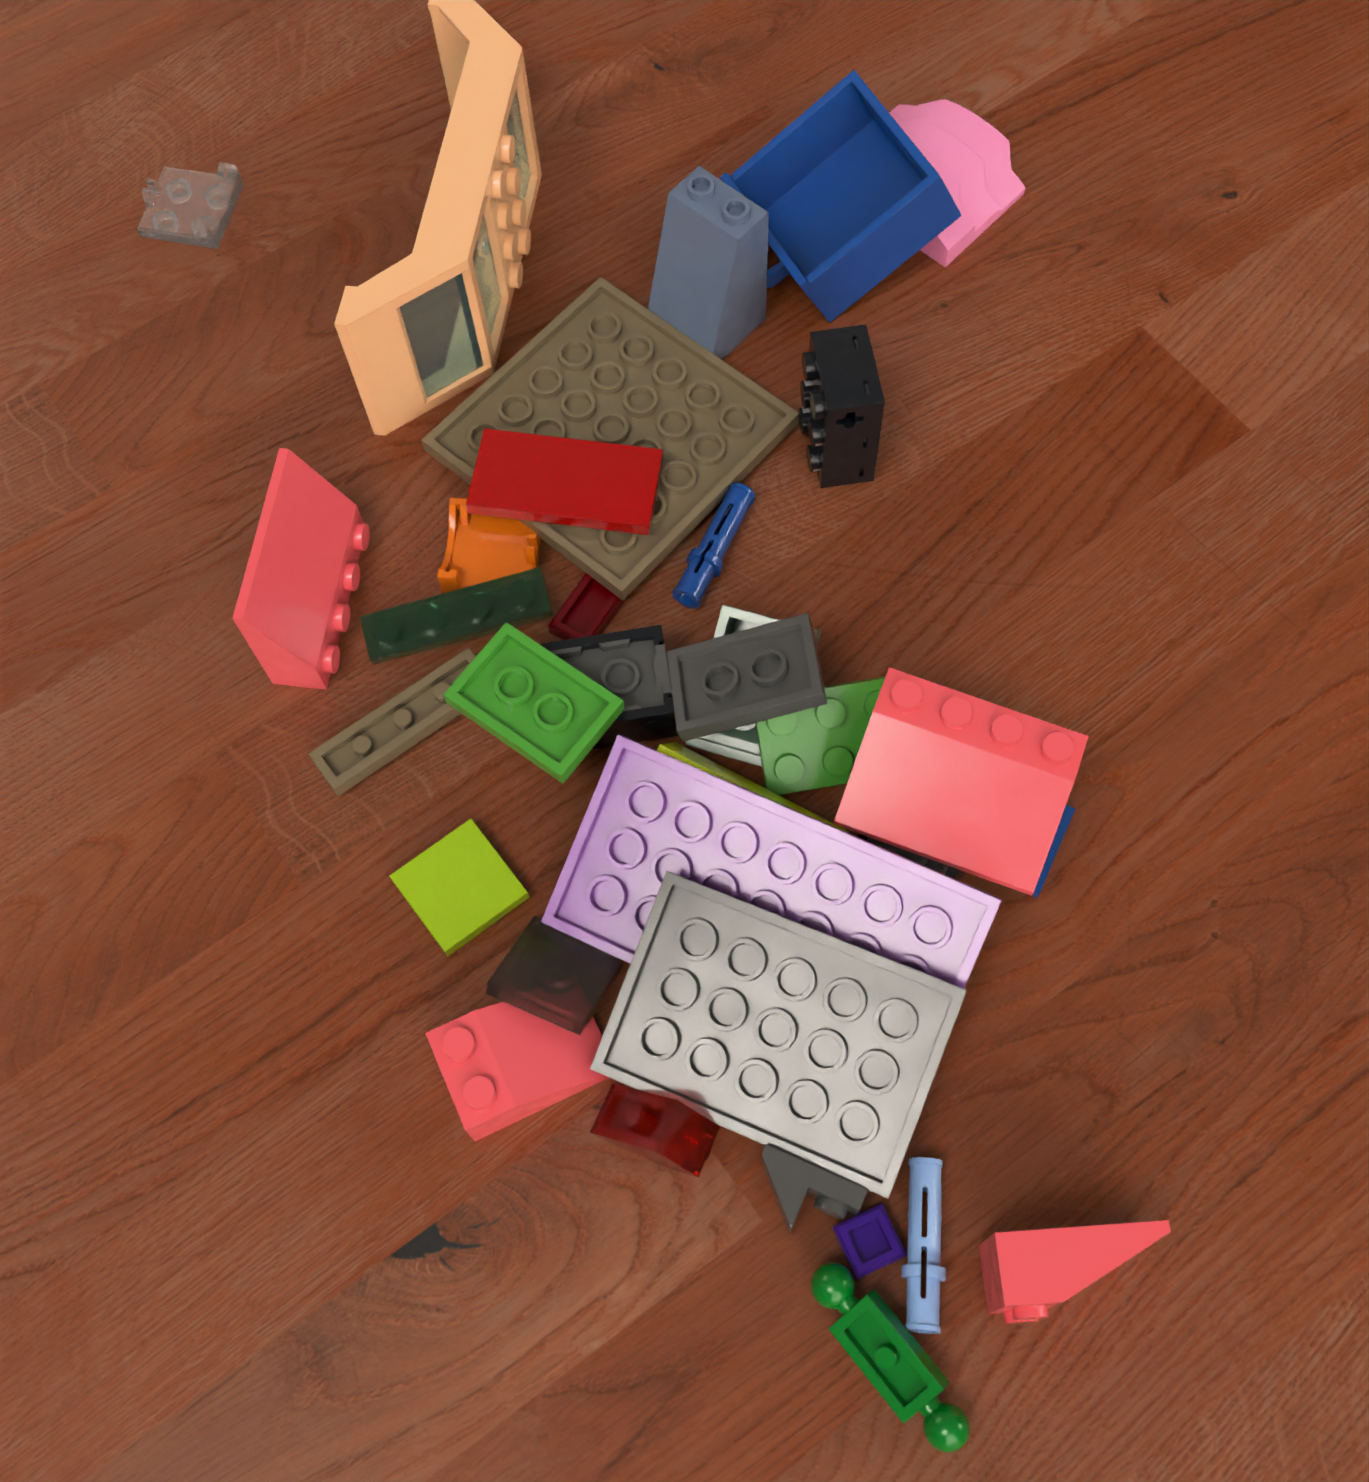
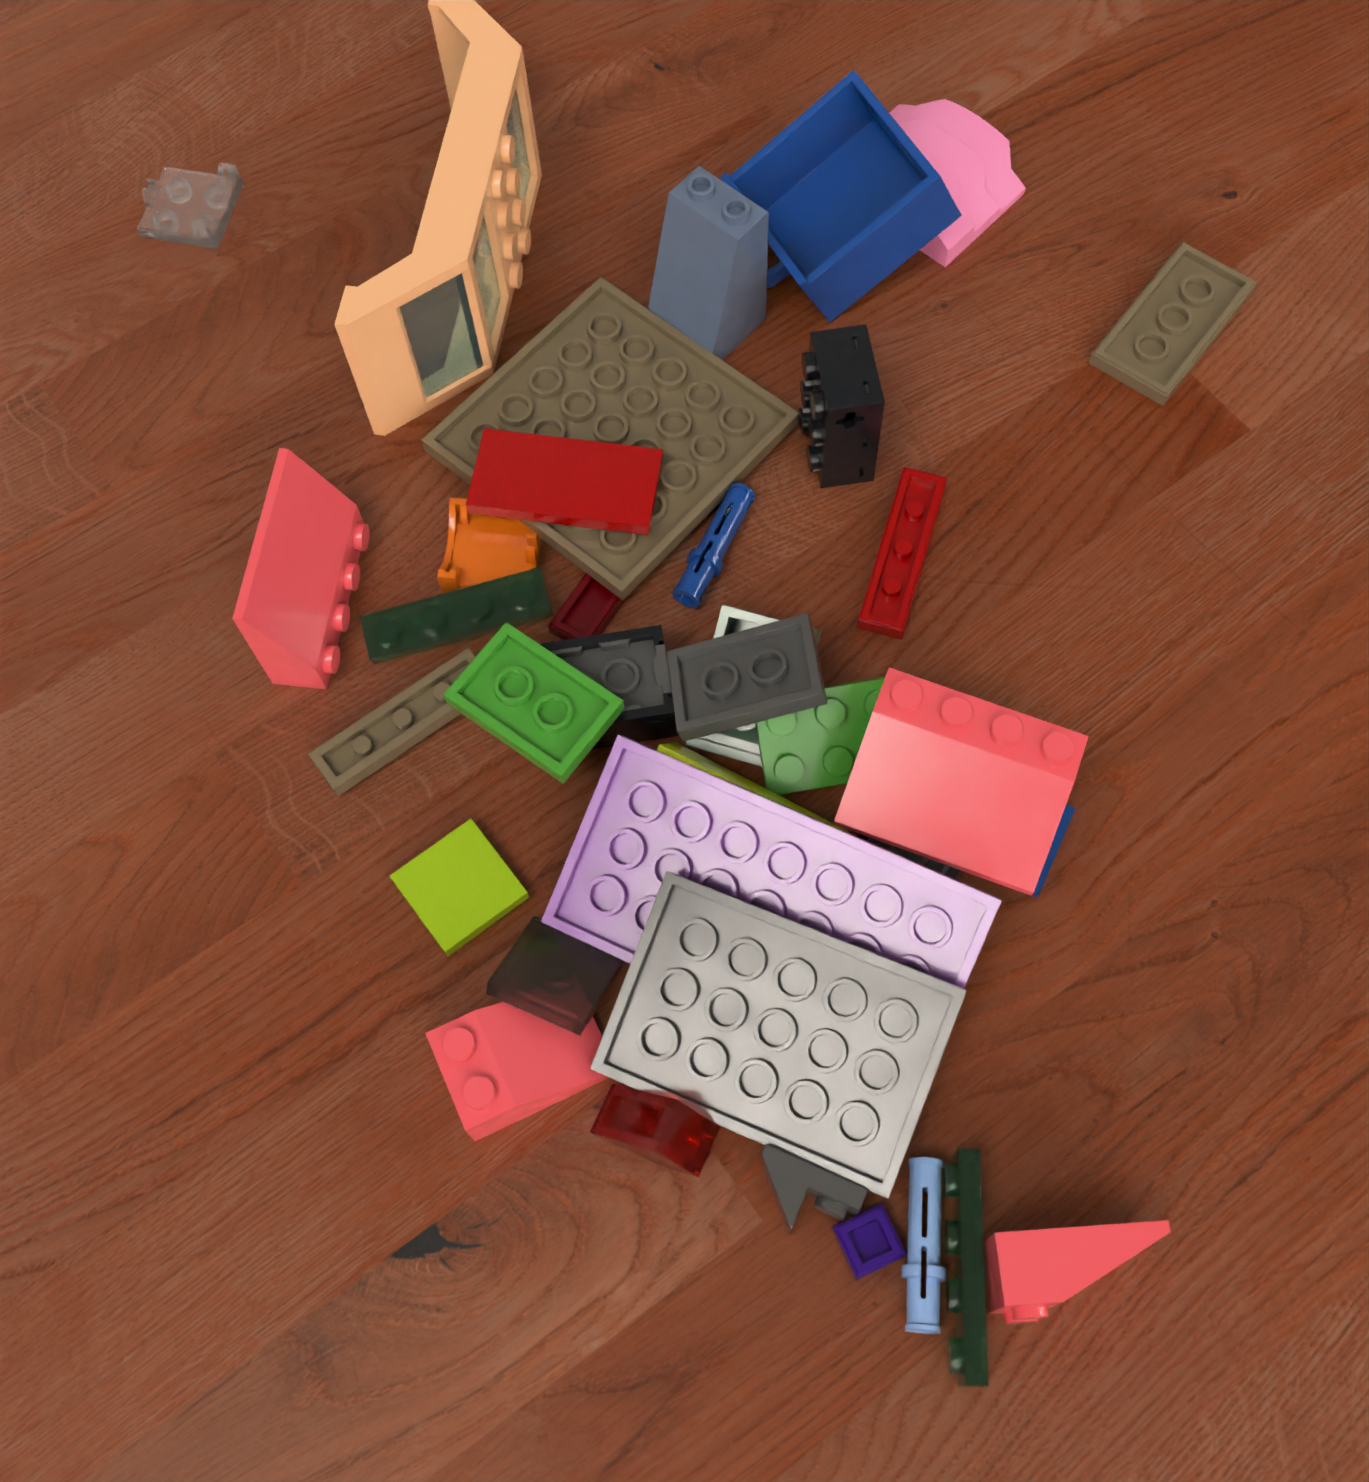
green plate [810,1262,970,1453] -> none
none -> red tile [857,467,948,640]
none -> clear green plate [943,1149,989,1388]
none -> dark tan tile [1088,242,1257,406]

